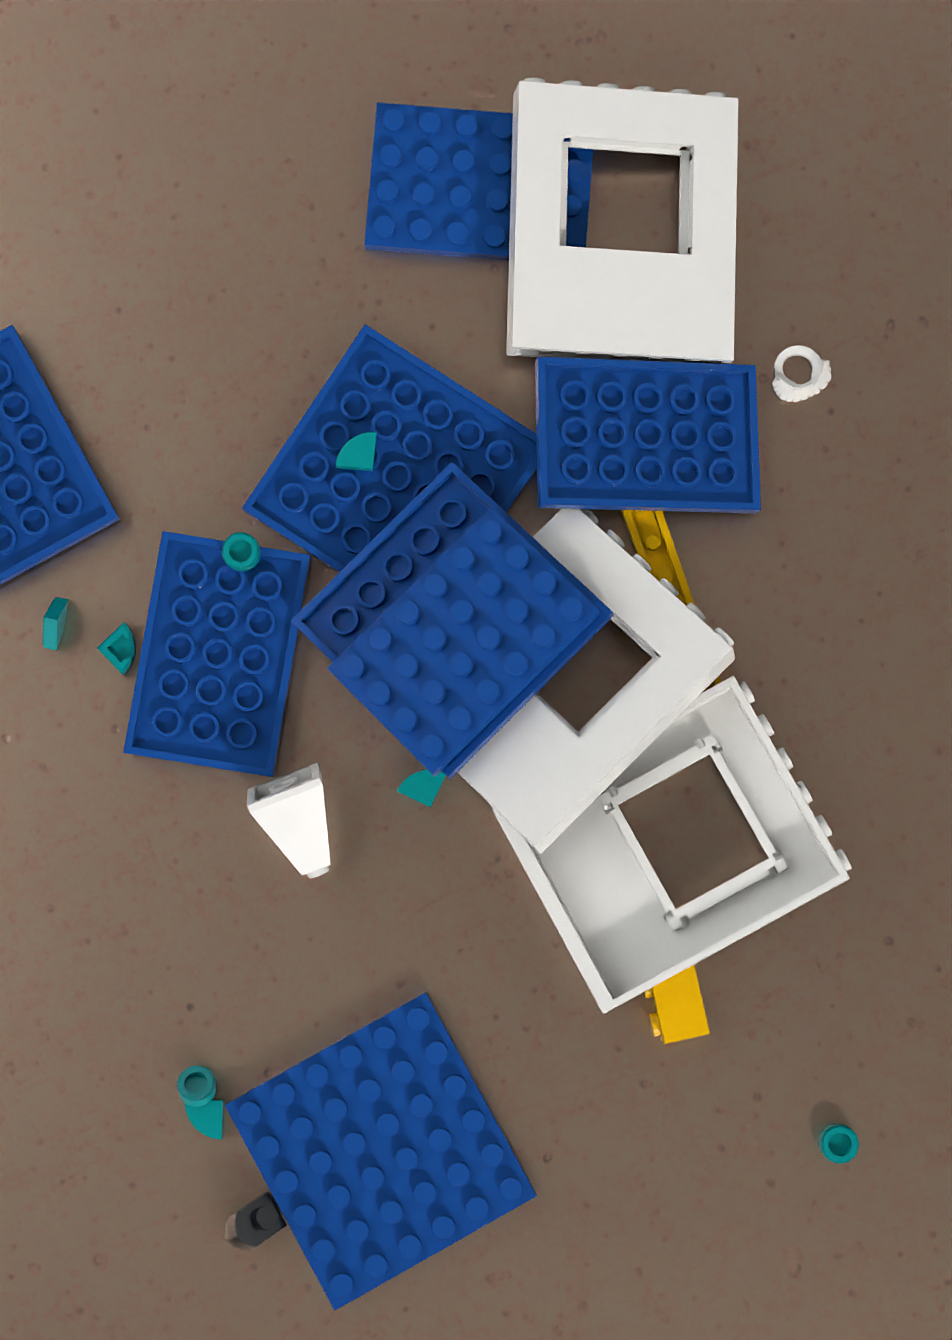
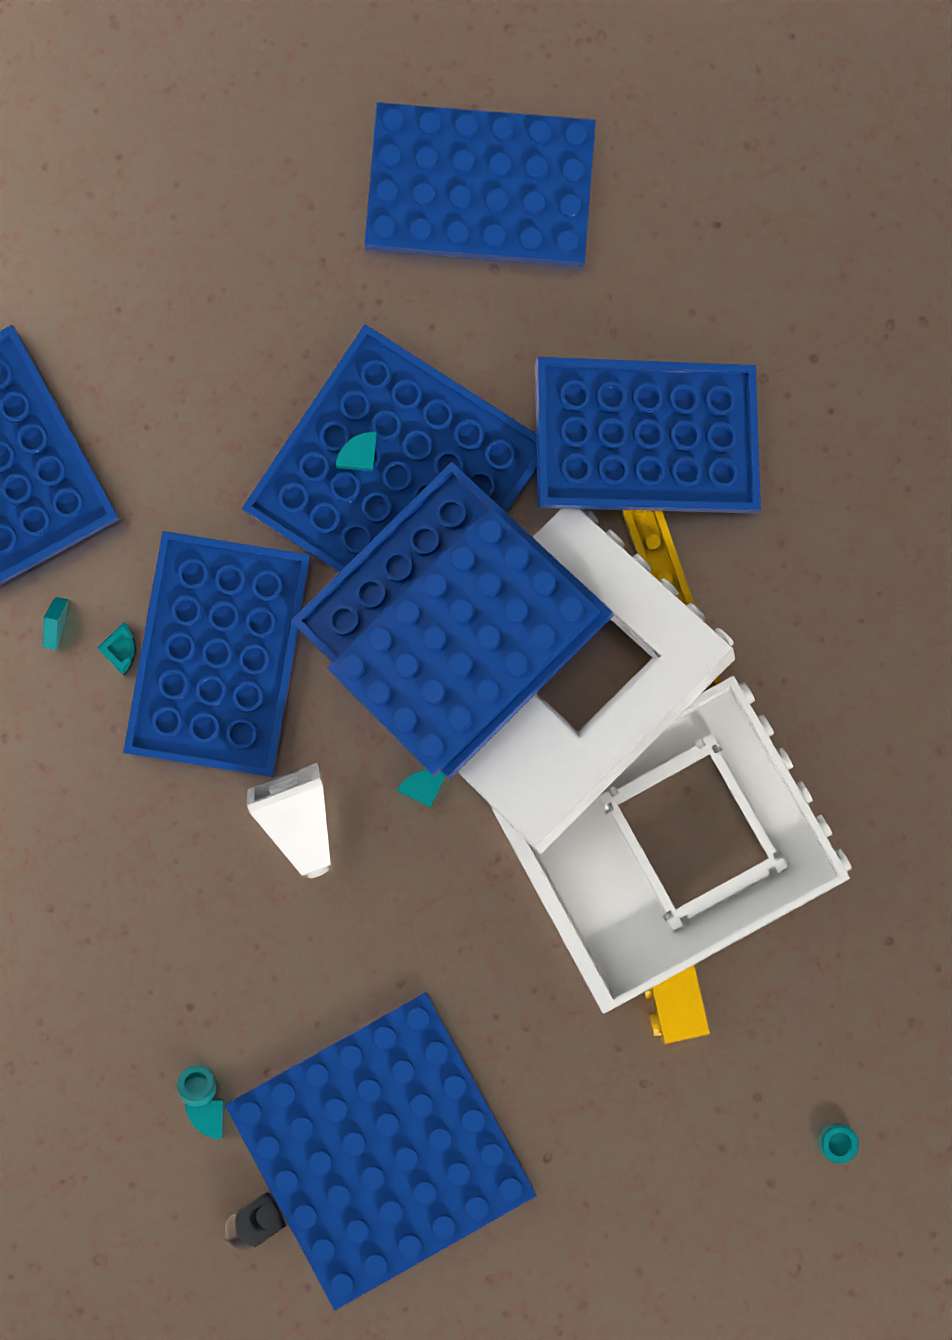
teal tile [222,532,261,571] -> none
white panel [506,78,738,364] -> none
white piece [772,345,831,402] -> none

